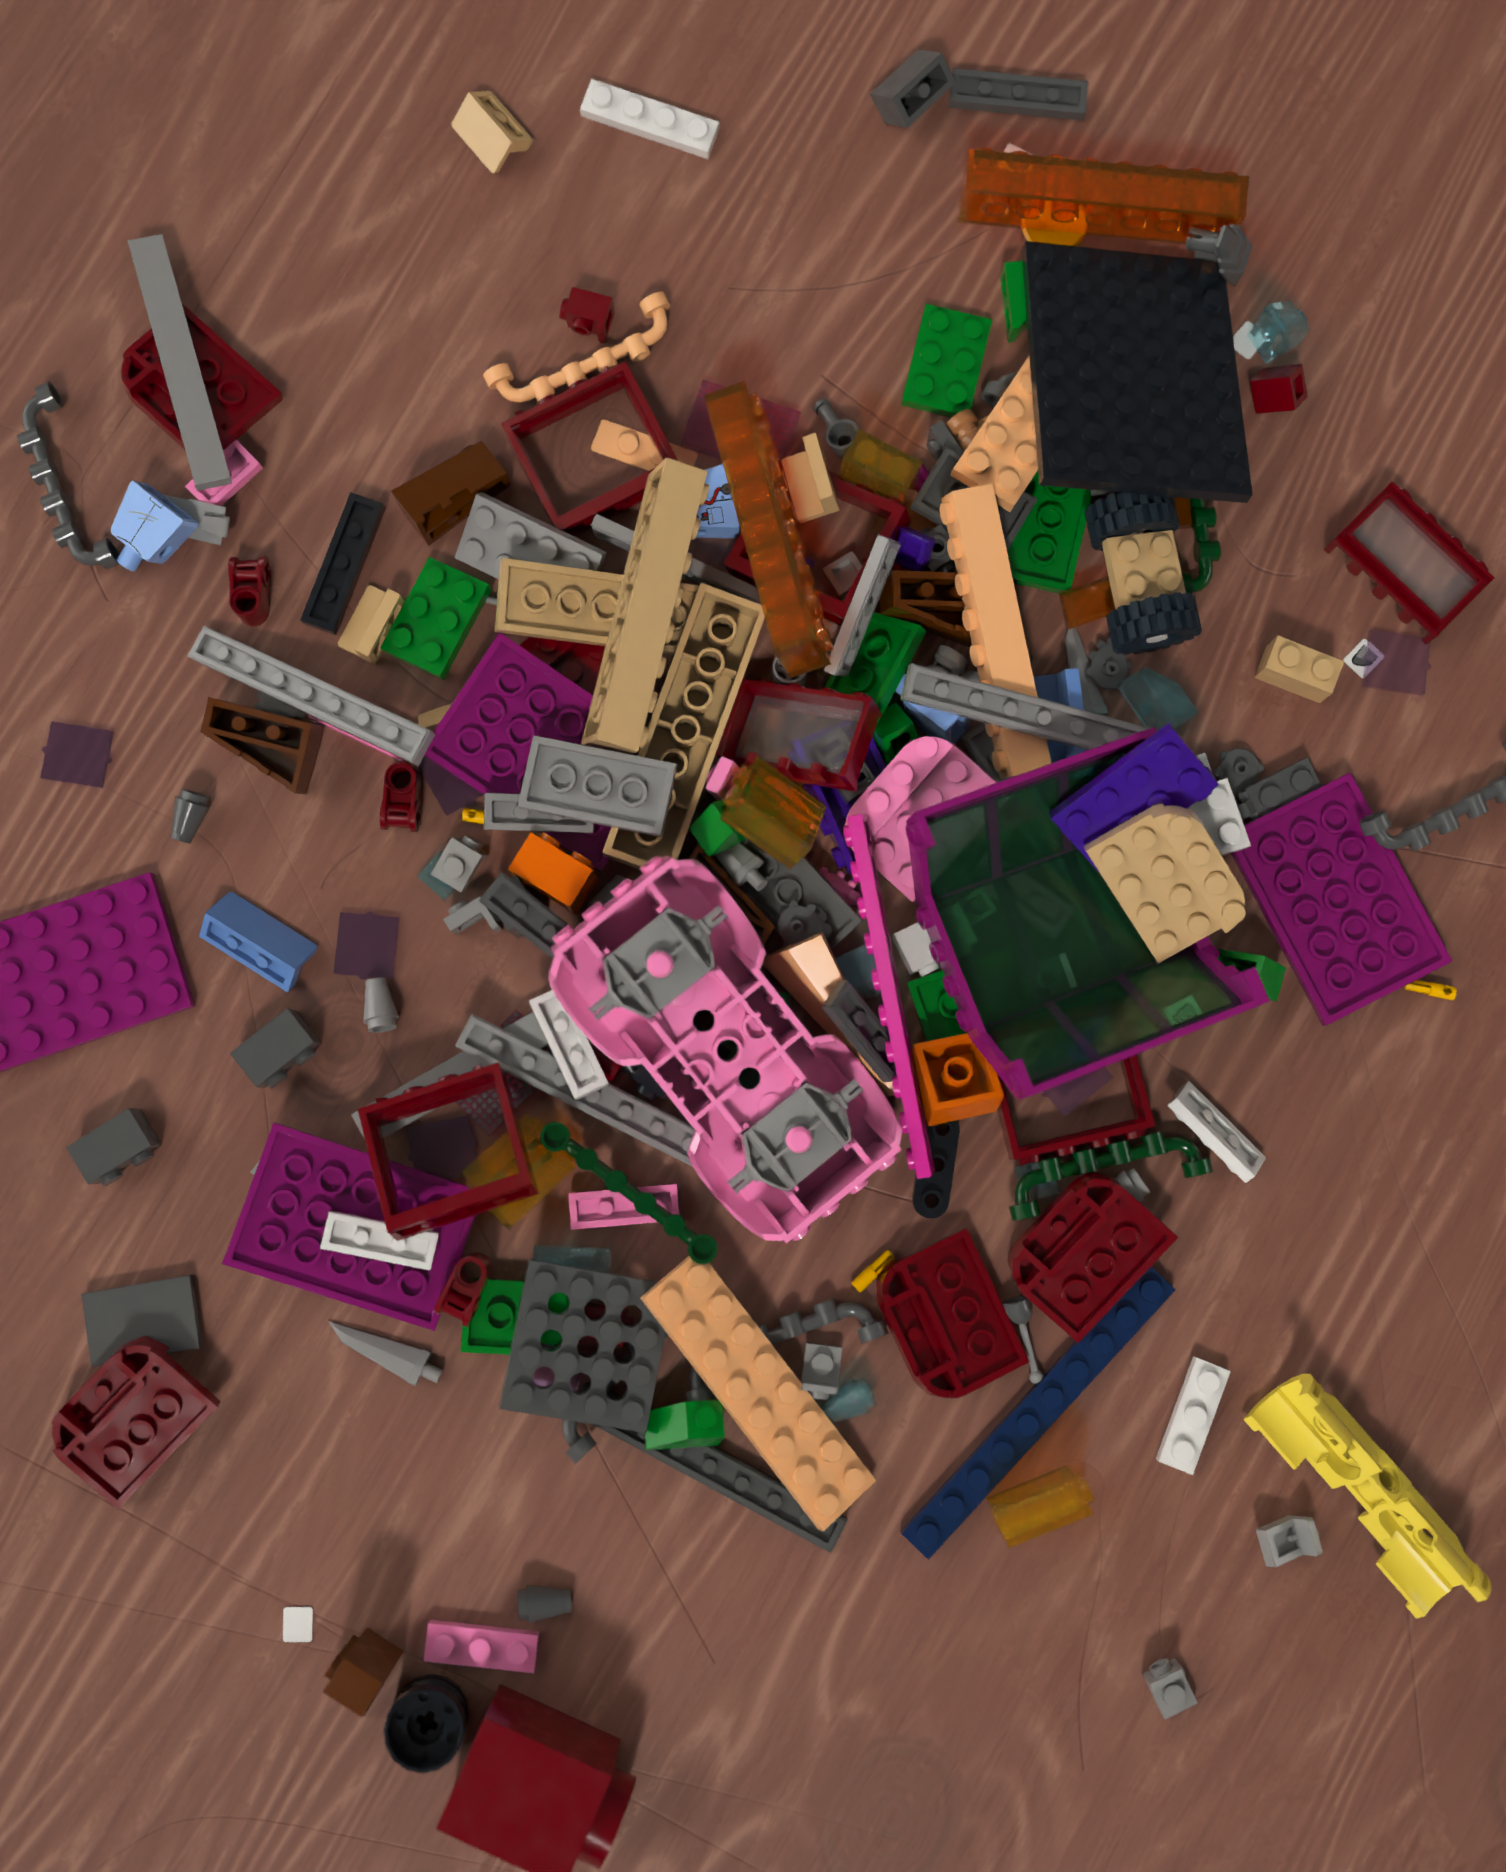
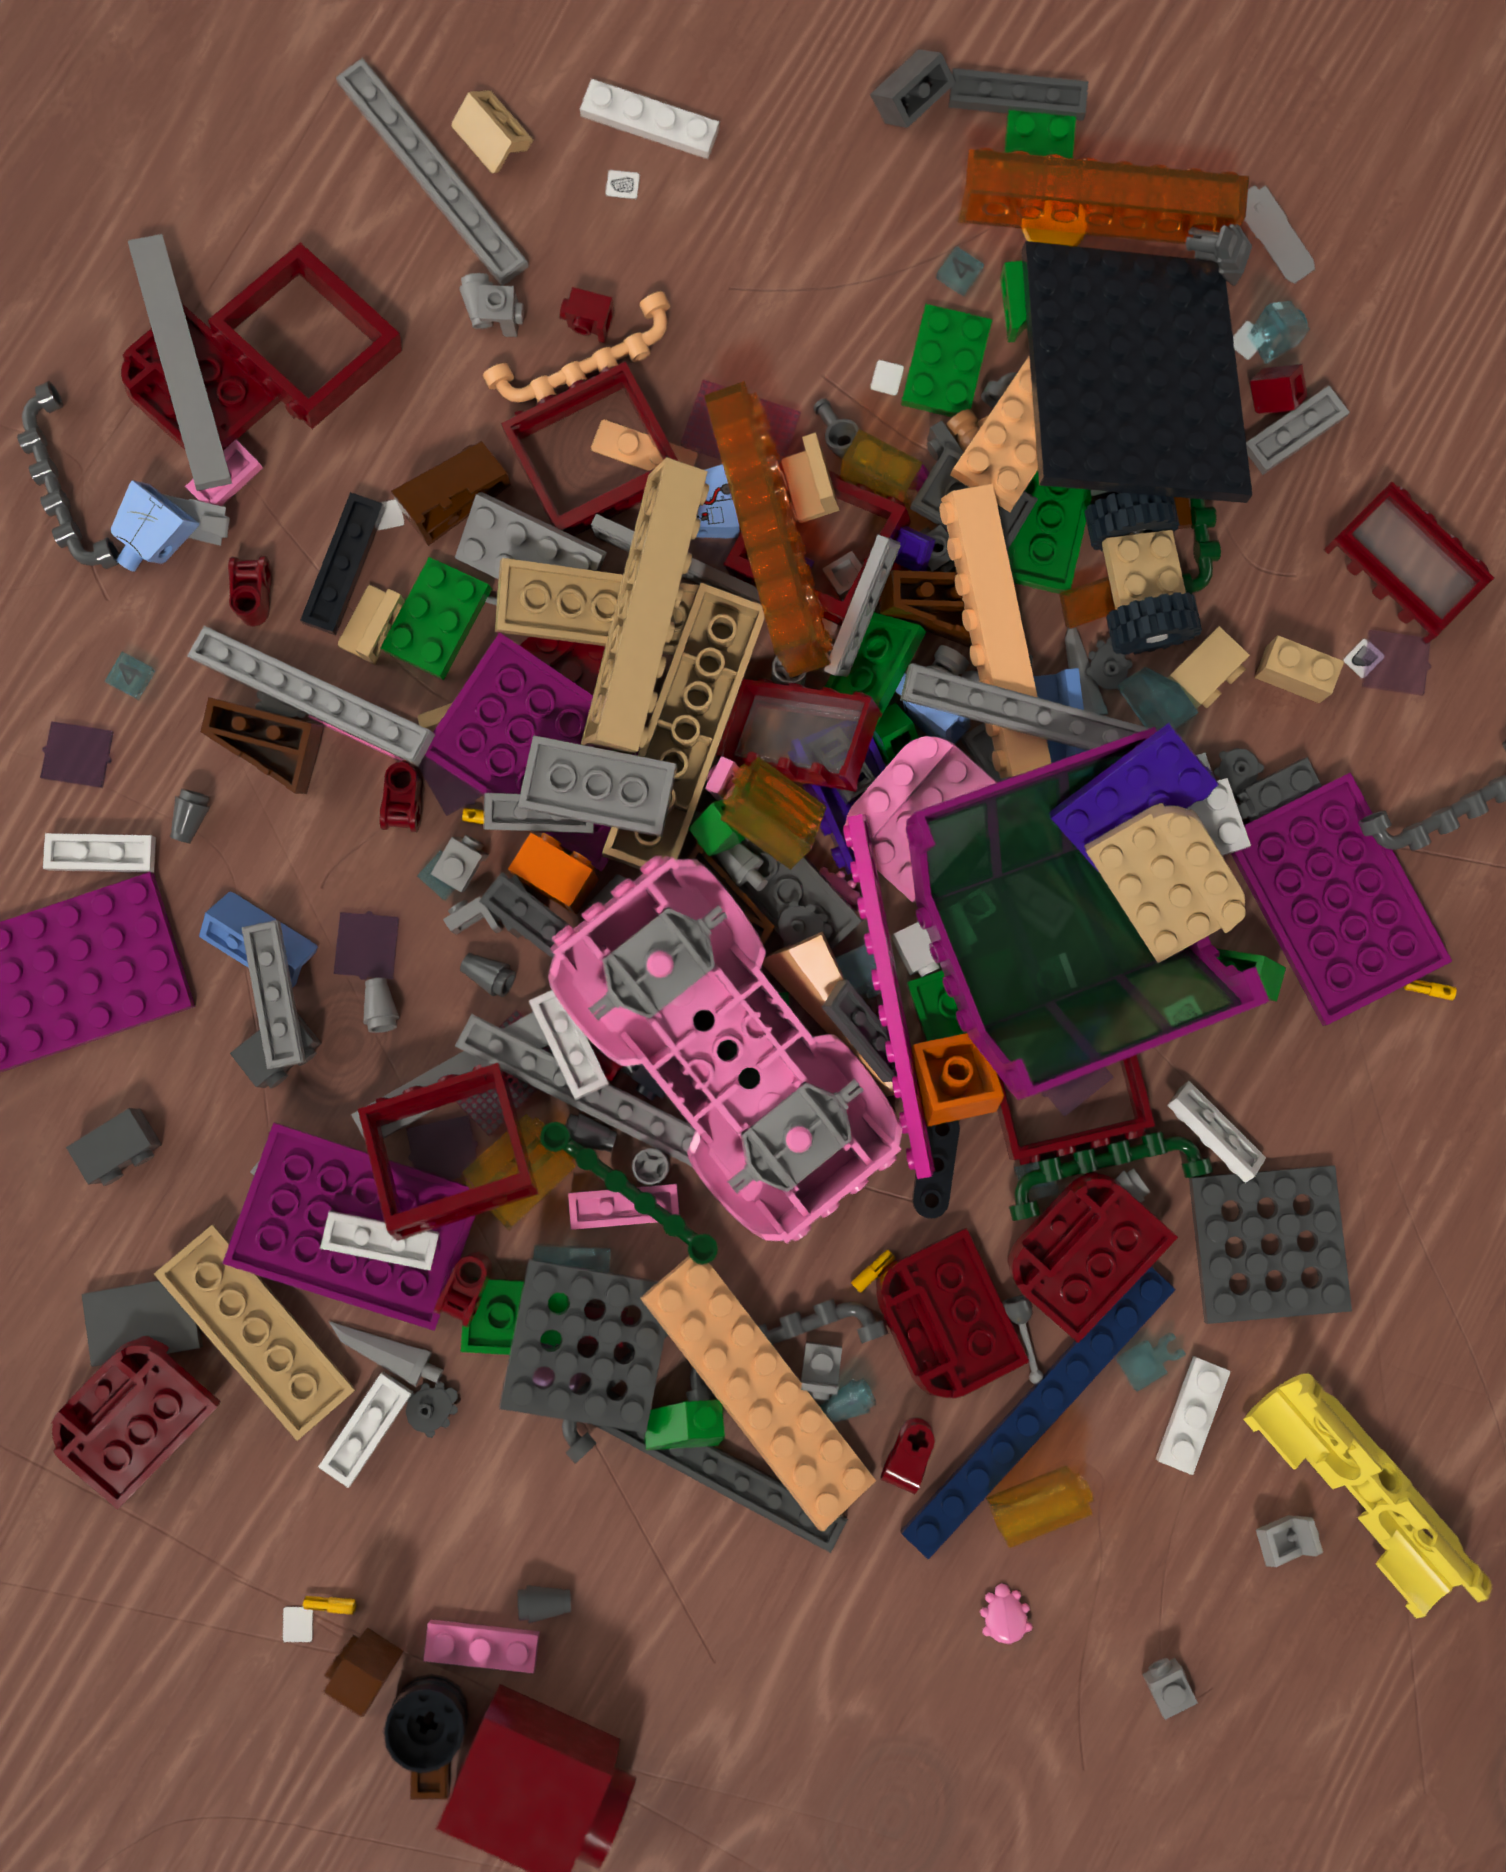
none -> white plate [43,833,156,872]
none -> clear light blue tile [104,652,156,700]
none -> tan plate [154,1224,356,1441]
none -> dark red window [208,242,402,429]
none -> light grey tile [241,920,306,1070]
none -> yellow pin [303,1596,356,1615]
none -> white plate [318,1372,413,1488]
none -> light grey tile [336,58,529,286]
none -> white sticker [377,500,404,531]
none -> dark grey piece [406,1382,458,1438]
none -> reddish brown tile [410,1762,450,1800]
none -> light grey cone [459,273,493,329]
none -> dark grey cone [460,953,516,997]
none -> light grey bracket [477,285,524,337]
none -> dark grey cone [565,1113,617,1152]
none -> white sticker [606,170,640,199]
none -> light grey wheel [632,1148,670,1185]
none -> white sticker [870,360,904,396]
none -> dark red piece [880,1417,935,1494]
none -> clear light blue tile [936,246,985,296]
none -> bright pink piece [980,1583,1033,1644]
none -> green plate [1001,110,1076,188]
none -> clear light blue plate [1115,1332,1186,1392]
none -> tan brick [1163,626,1250,712]
none -> dark grey piece [1189,1165,1352,1324]
none -> light grey piece [1236,185,1315,284]
none -> light grey plate [1246,385,1350,475]

